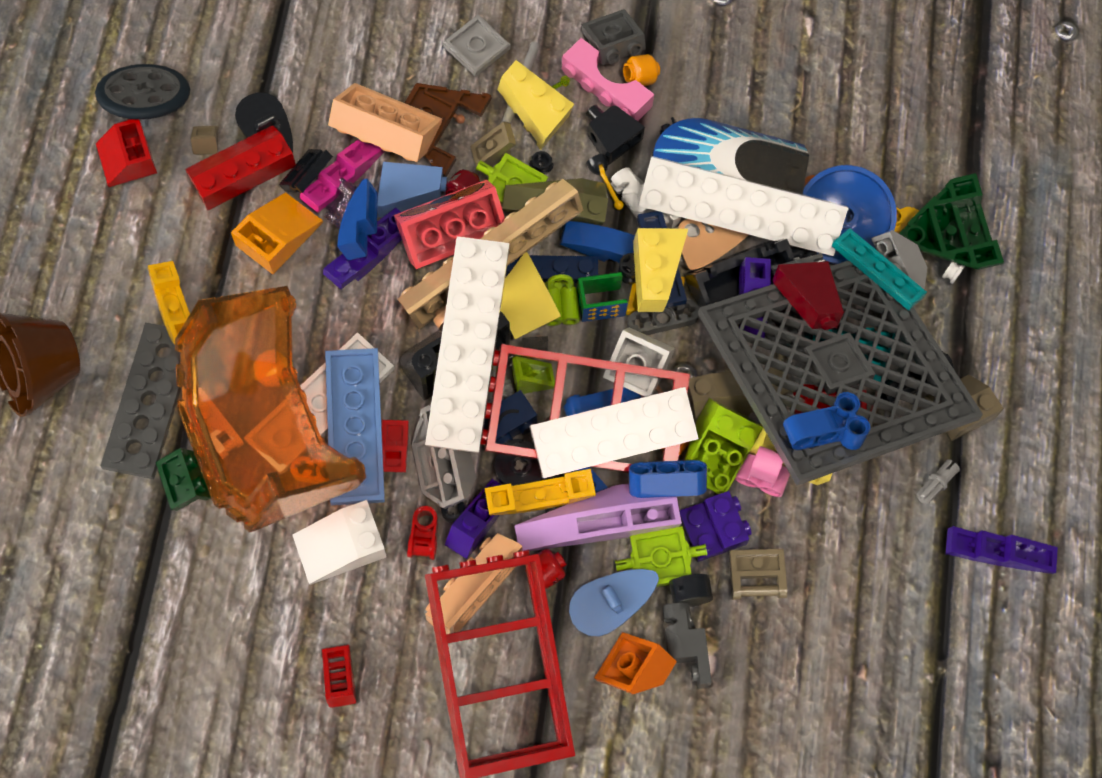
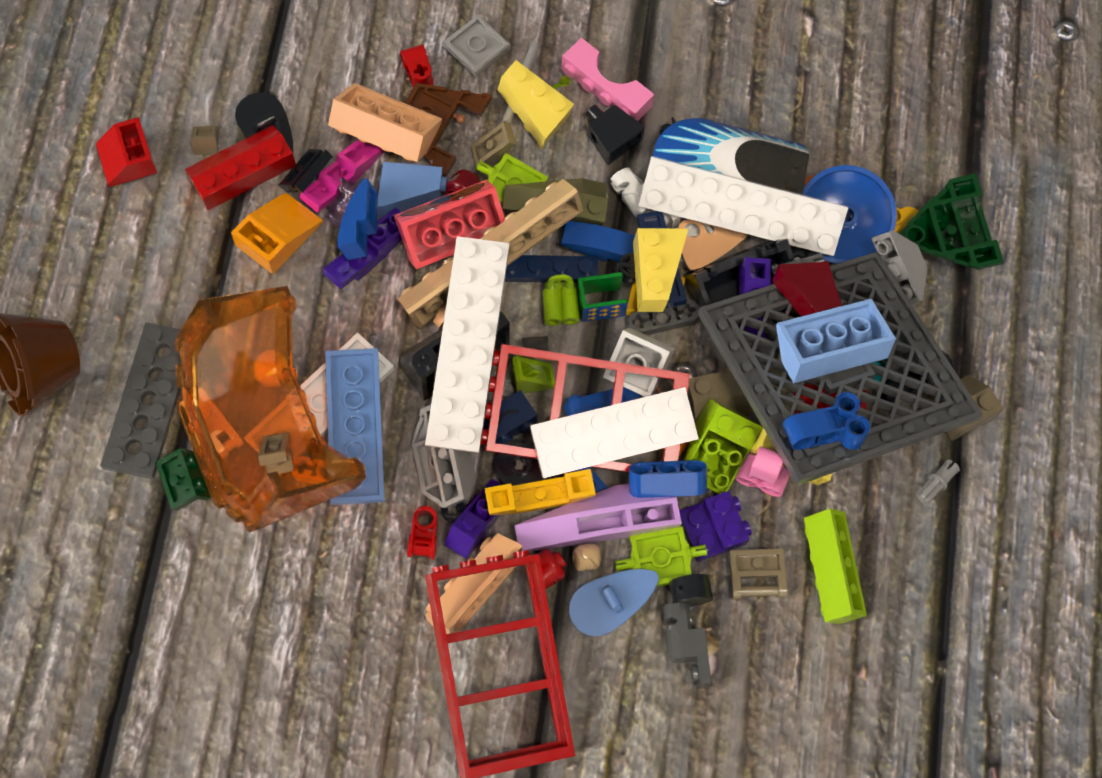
wedge [95,64,191,120] -> none
yellow slope [148,261,200,345] -> none
white slope [293,500,386,585] -> none
red slope [322,645,356,708] -> none
red slope [382,420,409,473] -> none
light yellow slope [500,252,561,340] -> none
black plate [529,151,554,174] -> none
dark grey plate [581,9,646,65] -> none
hinge [586,154,624,210] -> none
orange slope [594,632,677,694] -> none
light orange head [623,54,660,86] -> none
teal tile [832,228,927,311] -> none
white bush [942,262,965,284] -> none
dark purple slope [945,526,1058,574] -> none
none -> dark tan slope [258,432,294,475]
none -> red piece [400,44,434,88]
none -> tan piece [573,543,601,571]
none -> light blue slope [776,299,896,383]
none -> lime brick [804,509,867,624]

